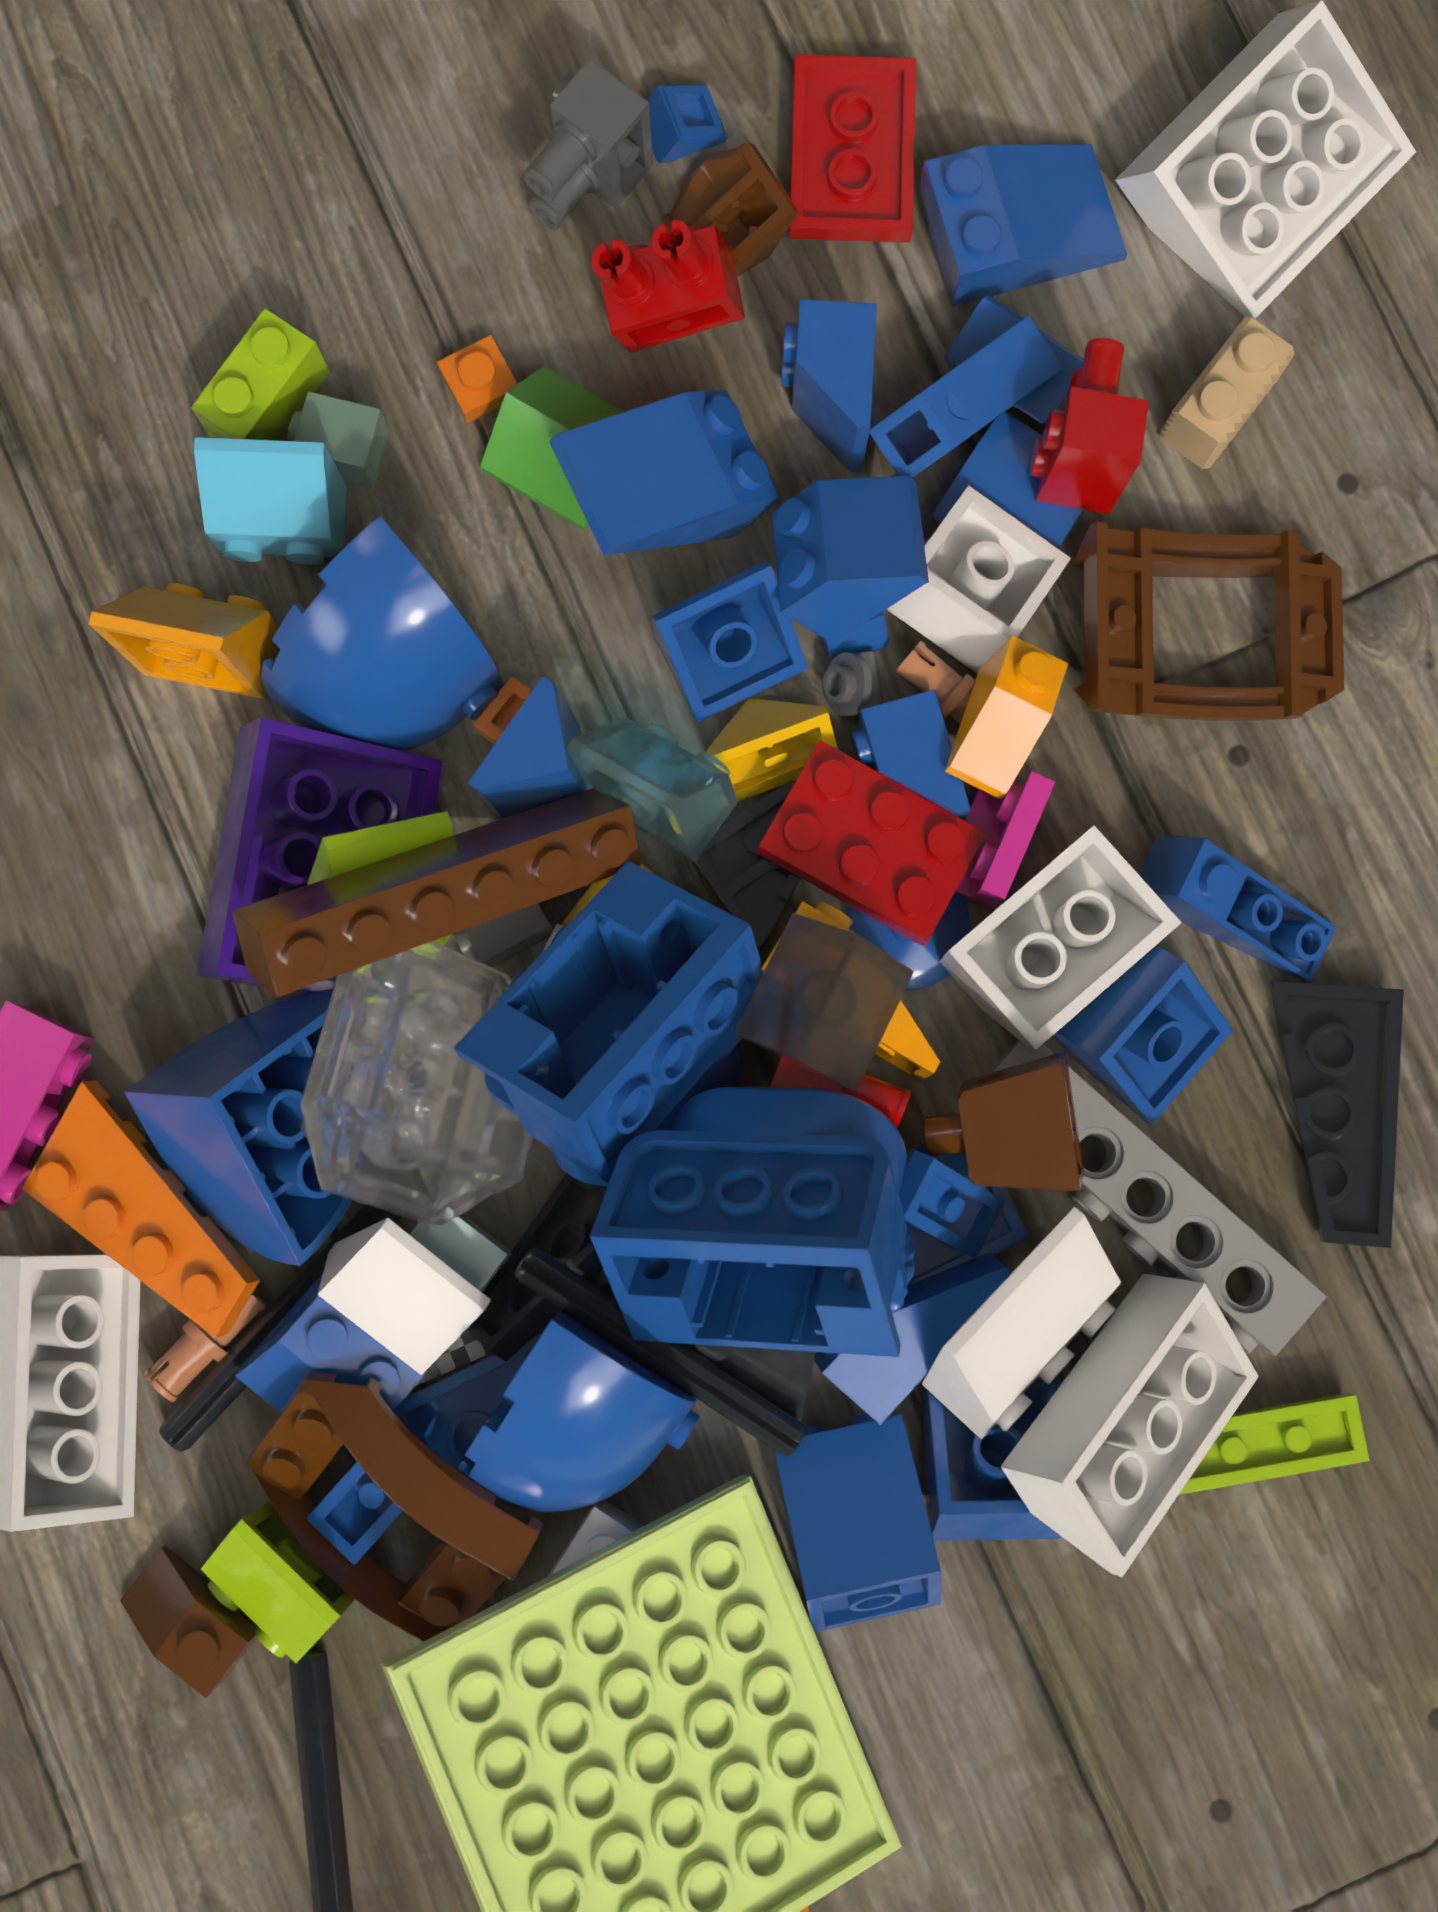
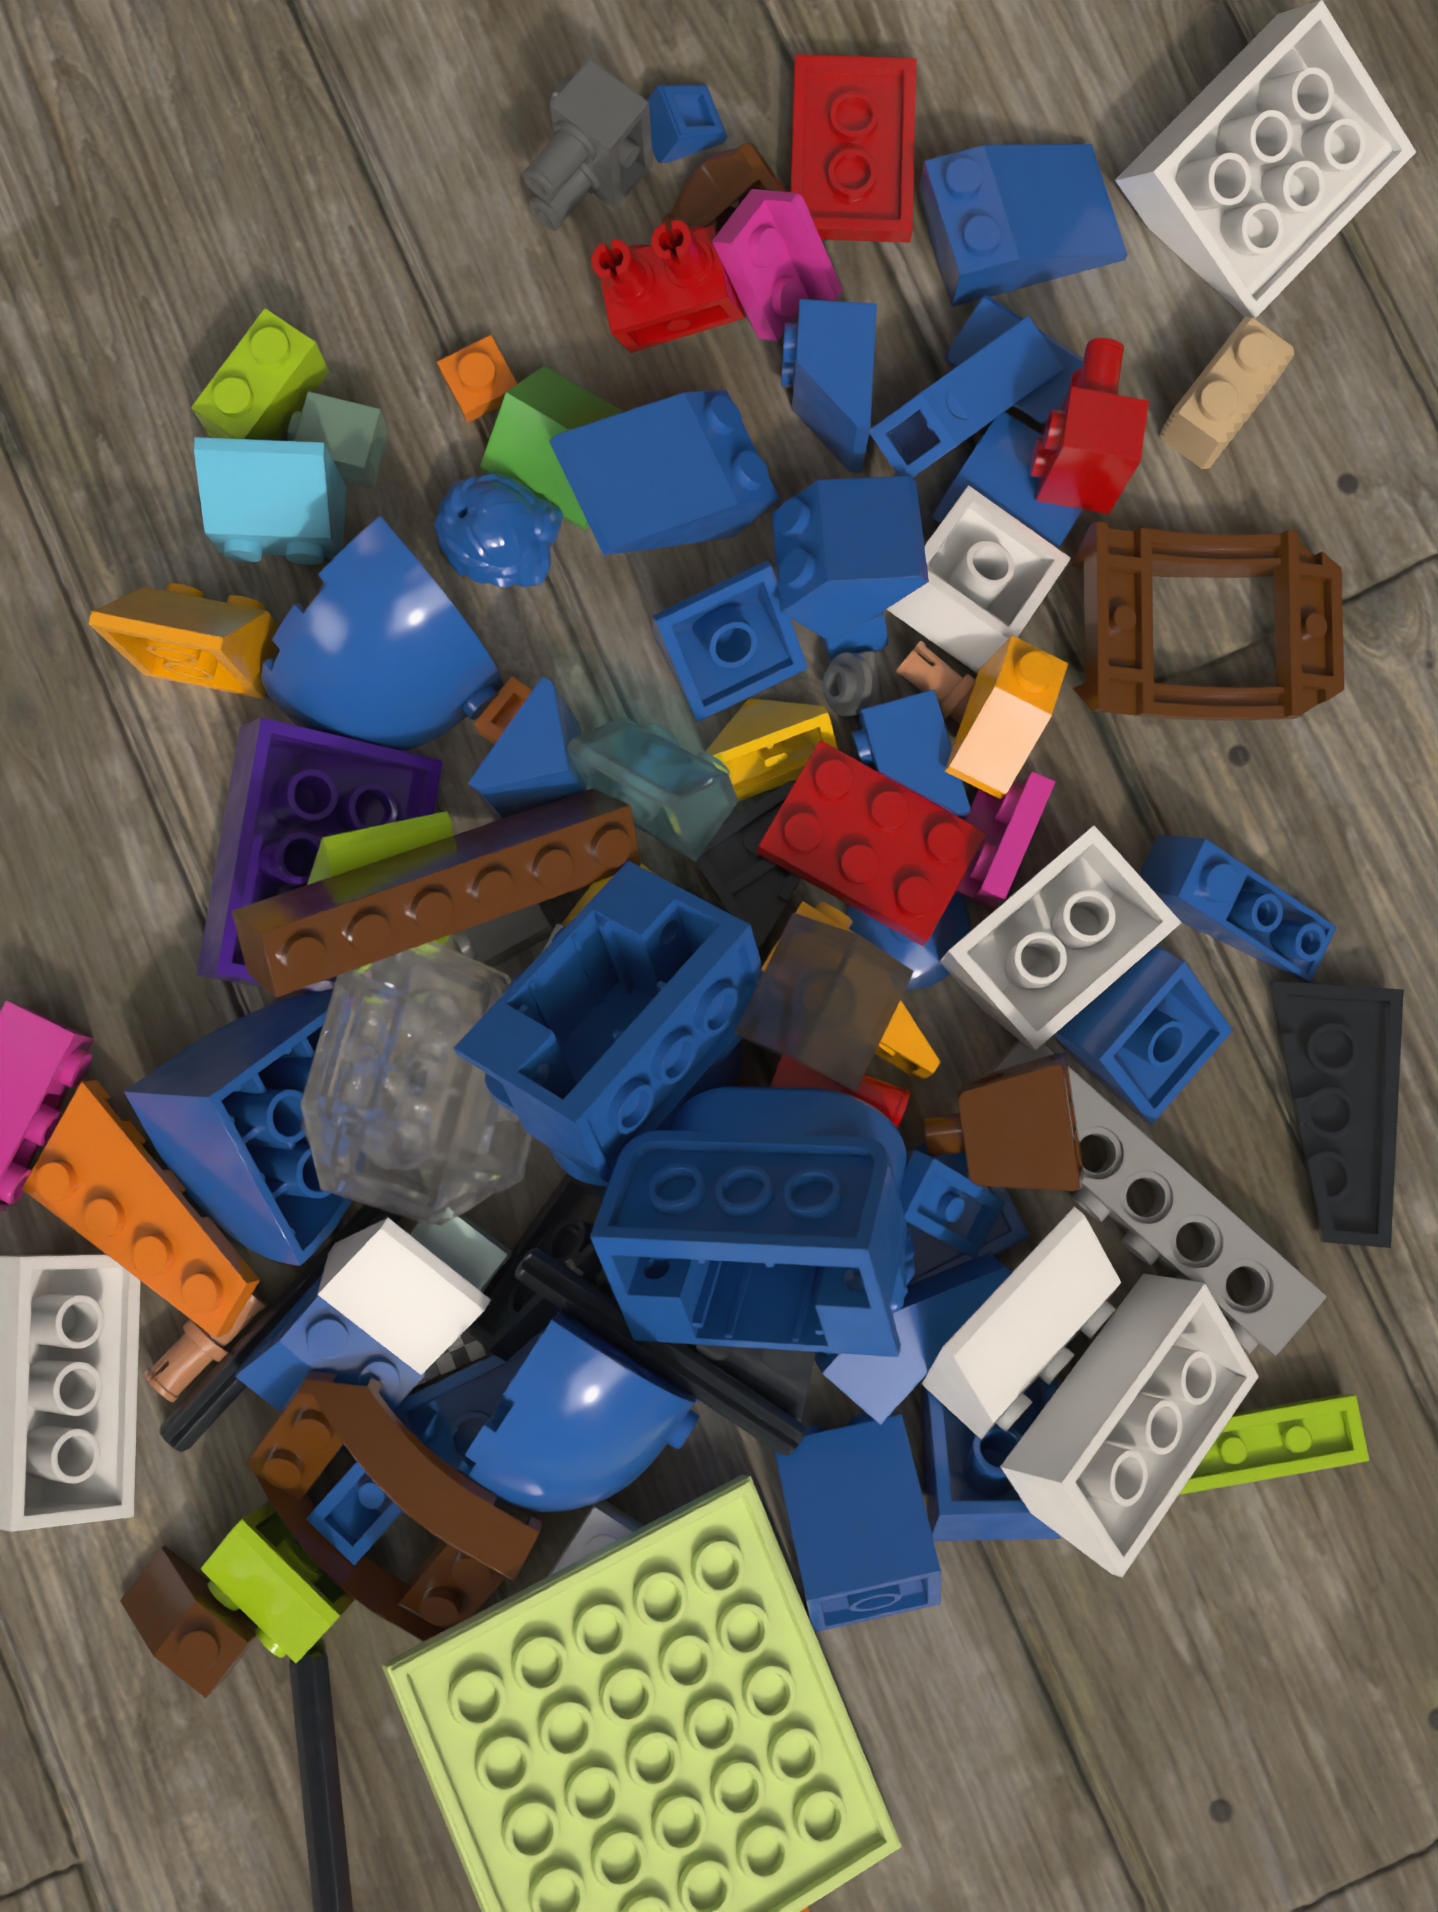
none -> blue hair [435,472,564,588]
none -> dark pink bracket [712,189,843,341]

